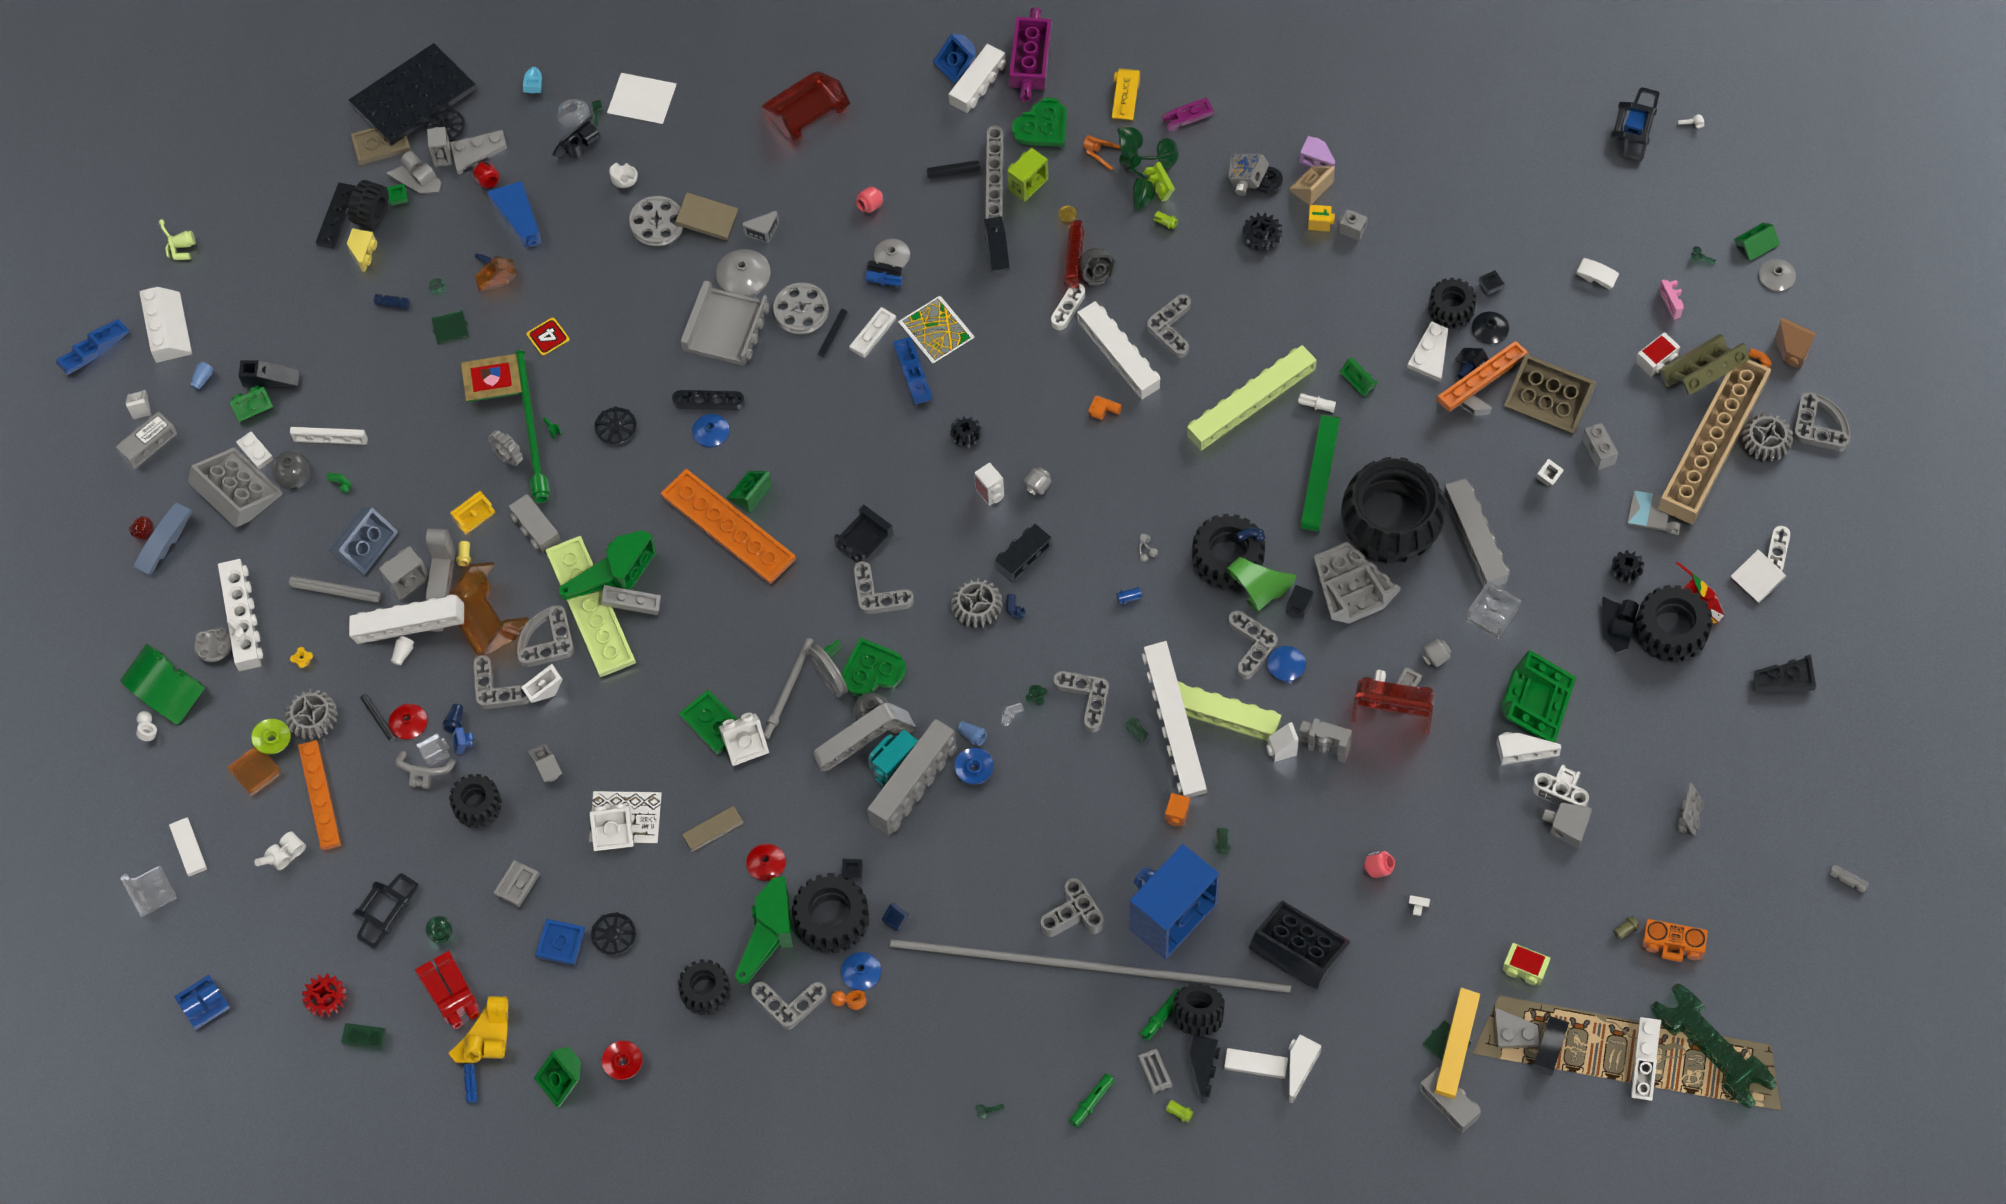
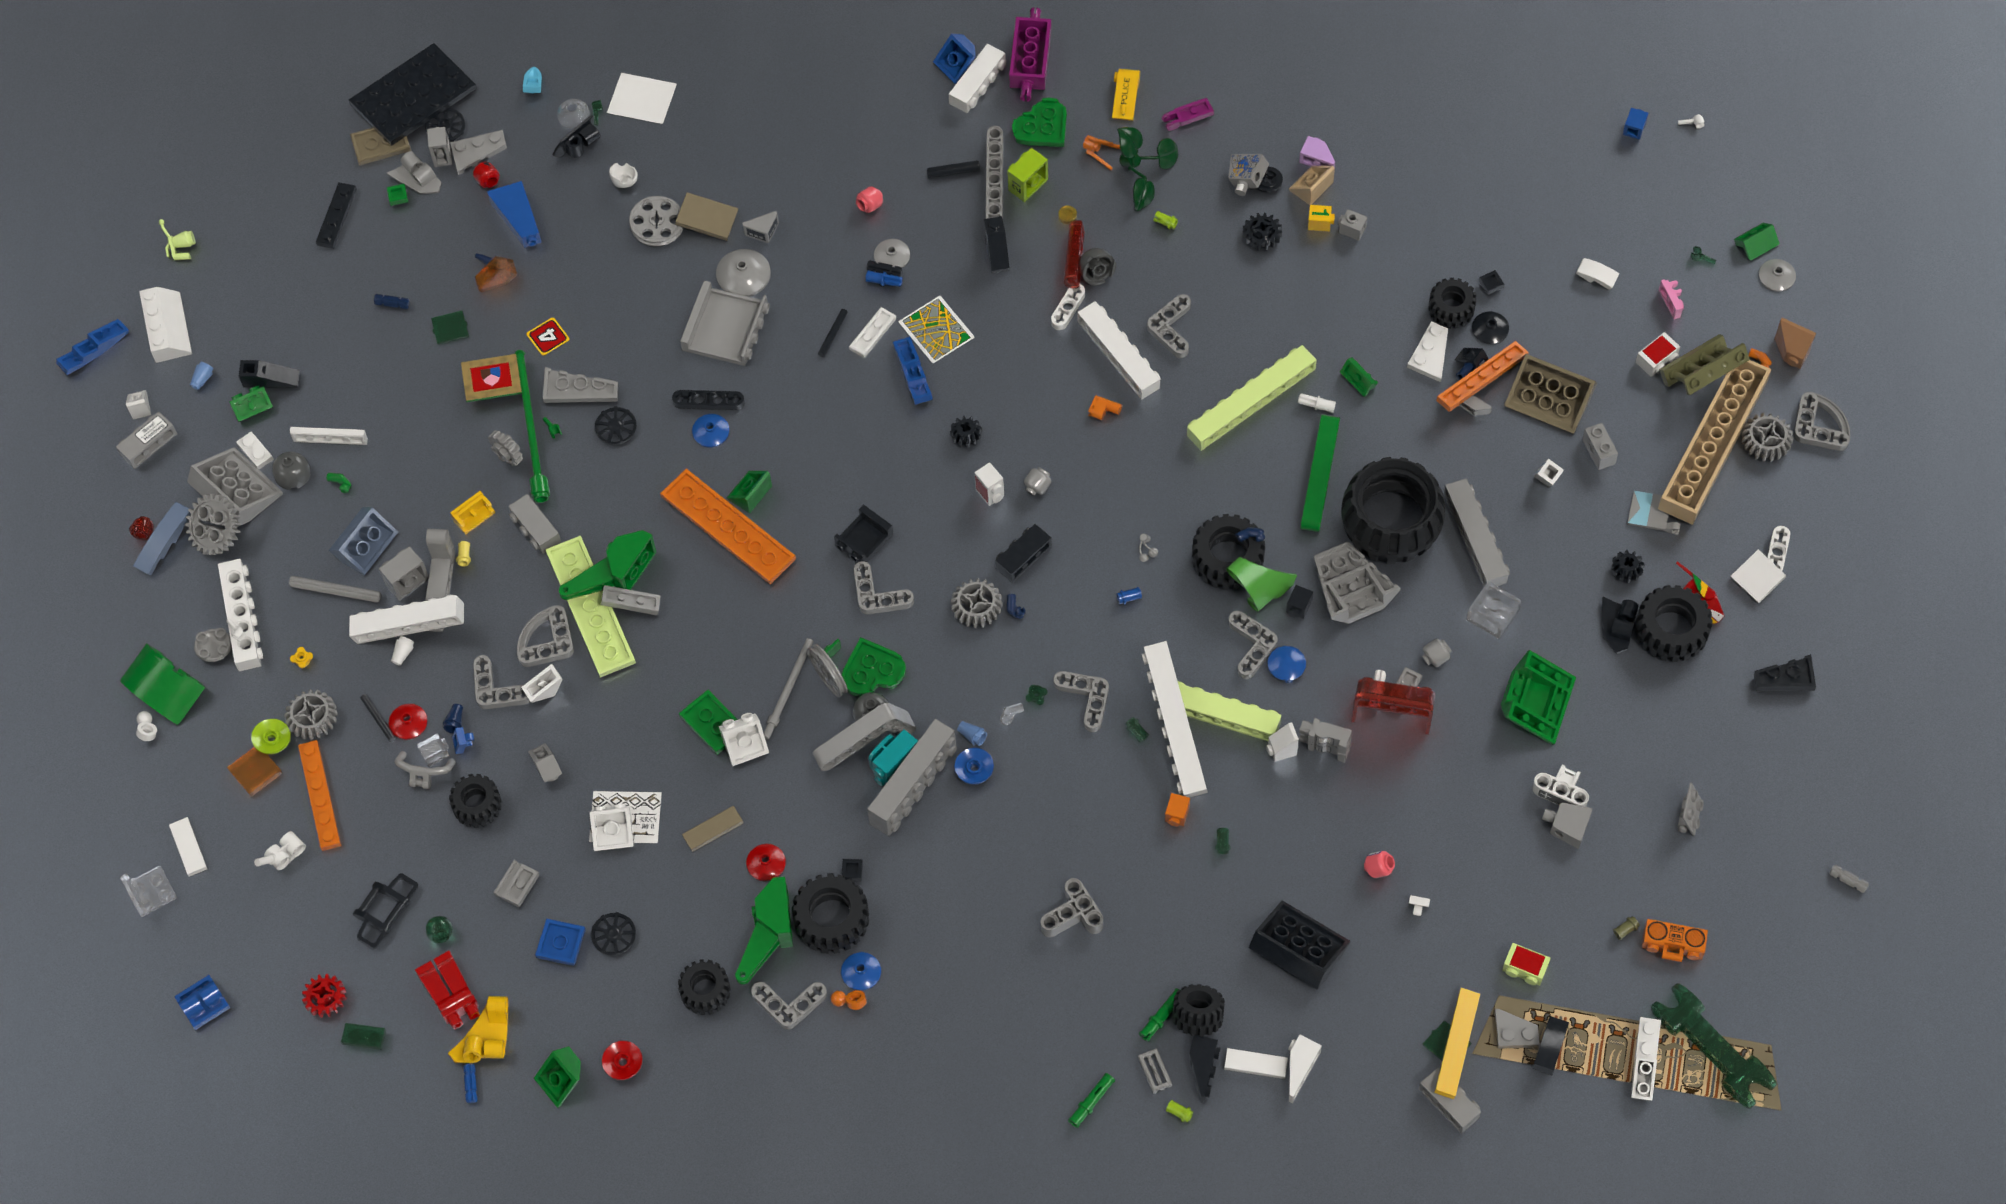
light yellow slope [347,228,377,272] -> none
black tyre [348,180,389,229] -> none
clear green piece [428,278,445,294] -> none
clear orange windscreen [449,562,529,656] -> none
clear red windscreen [762,71,851,141] -> none
light grey wedge [773,283,829,334] -> none
dark blue plate [882,902,909,931] -> none
light grey piece [890,939,1291,993] -> none
clear green hand [975,1104,1004,1119] -> none
blue brick [1129,844,1220,960] -> none
lime plate [1143,162,1175,201] -> none
white slope [1497,732,1561,765] -> none
black bar [1611,87,1660,162] -> none
none -> light grey gear [185,494,241,555]
none -> light grey wing [543,367,619,403]

